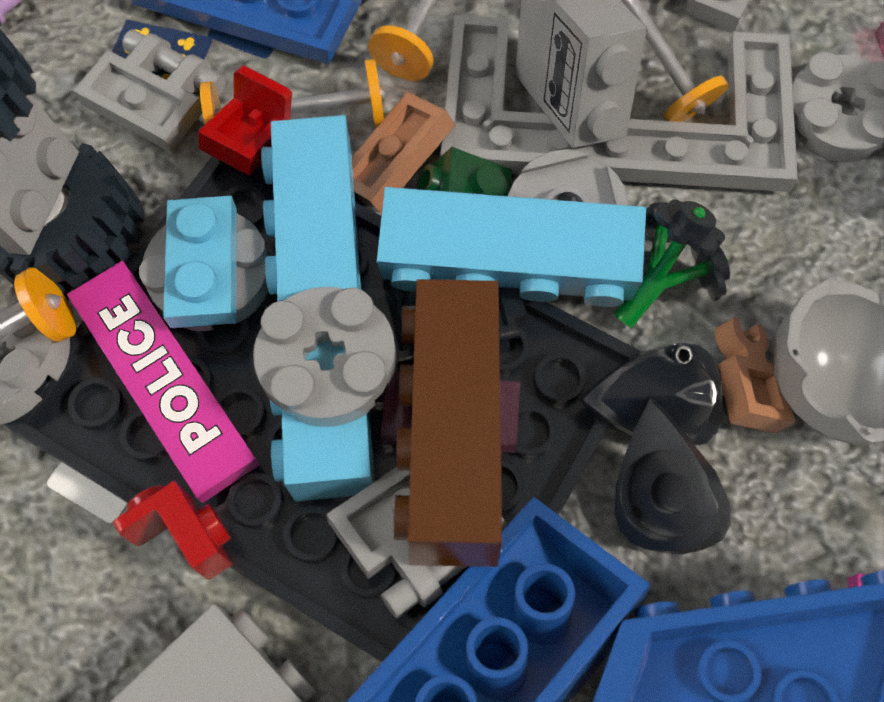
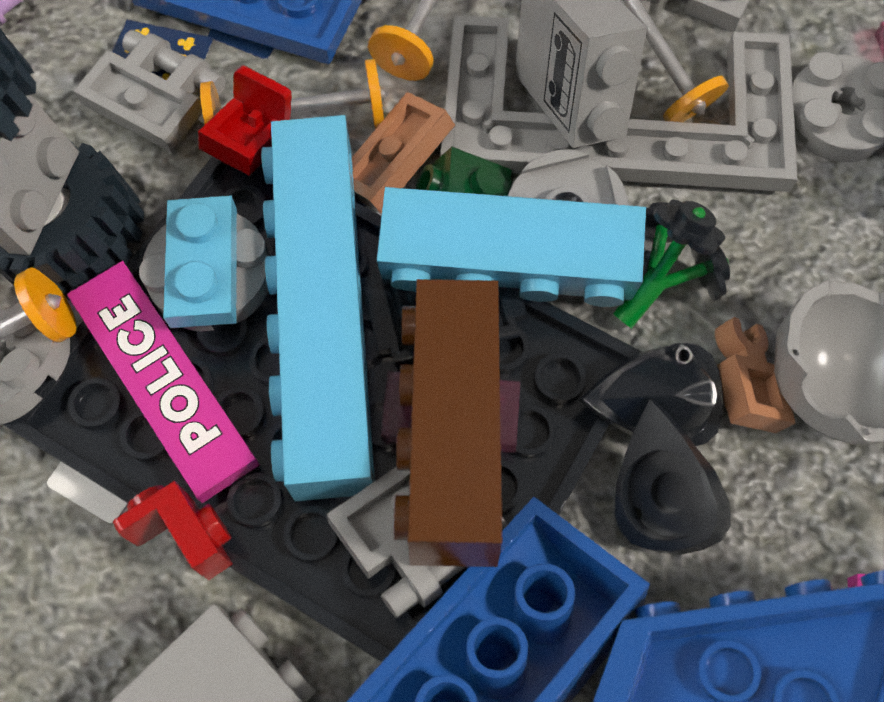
light grey plate [254,287,396,427] -> none

